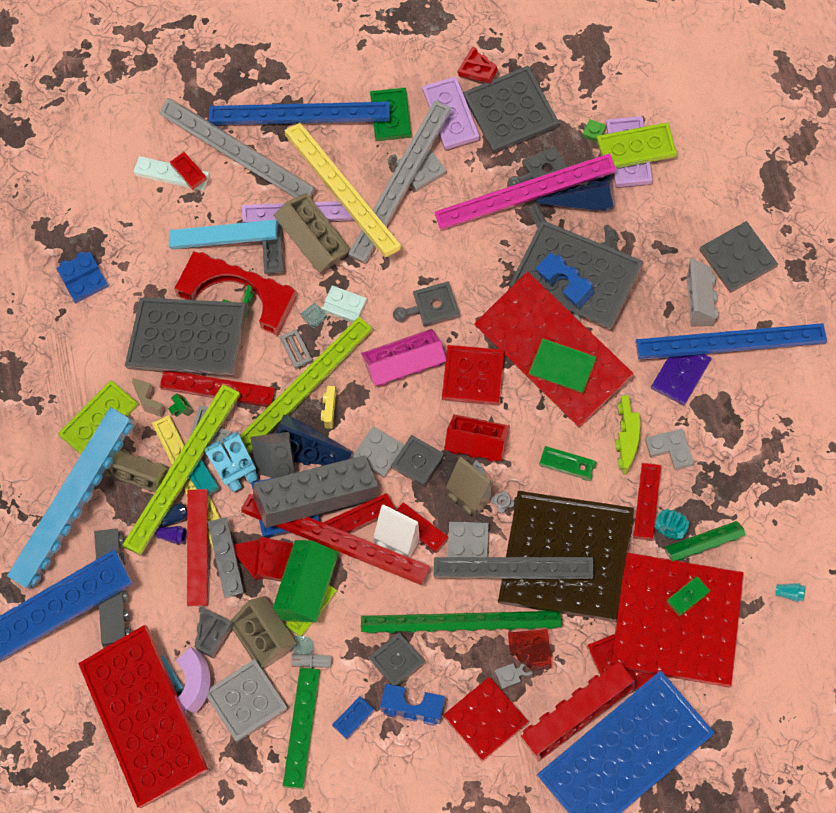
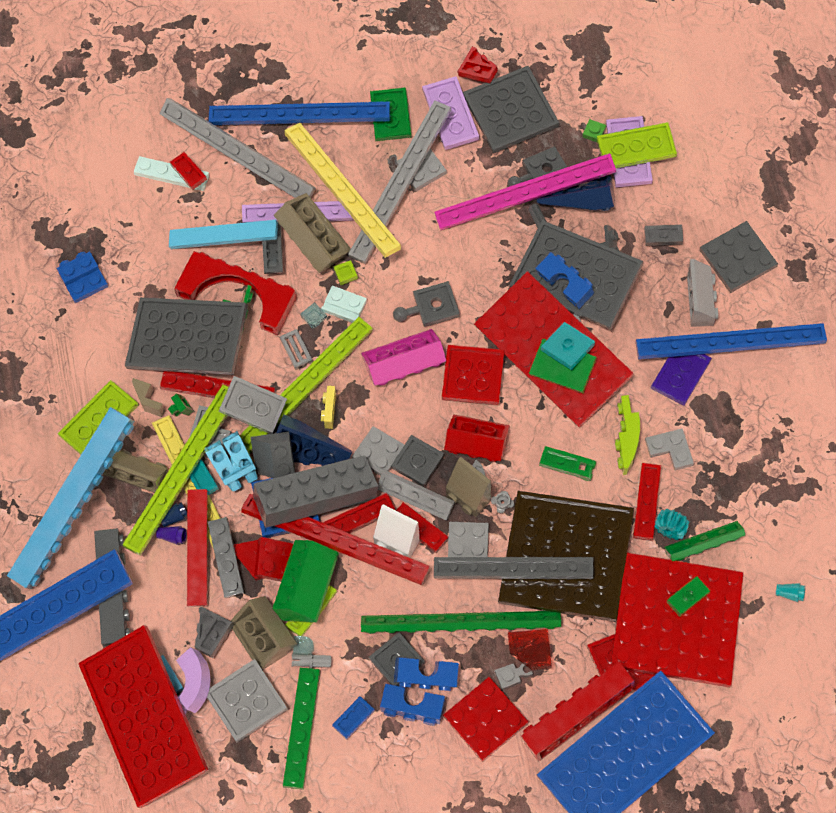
none -> light grey plate [218,376,287,434]
none -> lime plate [333,260,358,285]
none -> light grey plate [378,470,455,520]
none -> blue arch [394,657,459,691]
none -> teal plate [541,322,595,370]
none -> flat silver plate [644,224,683,246]

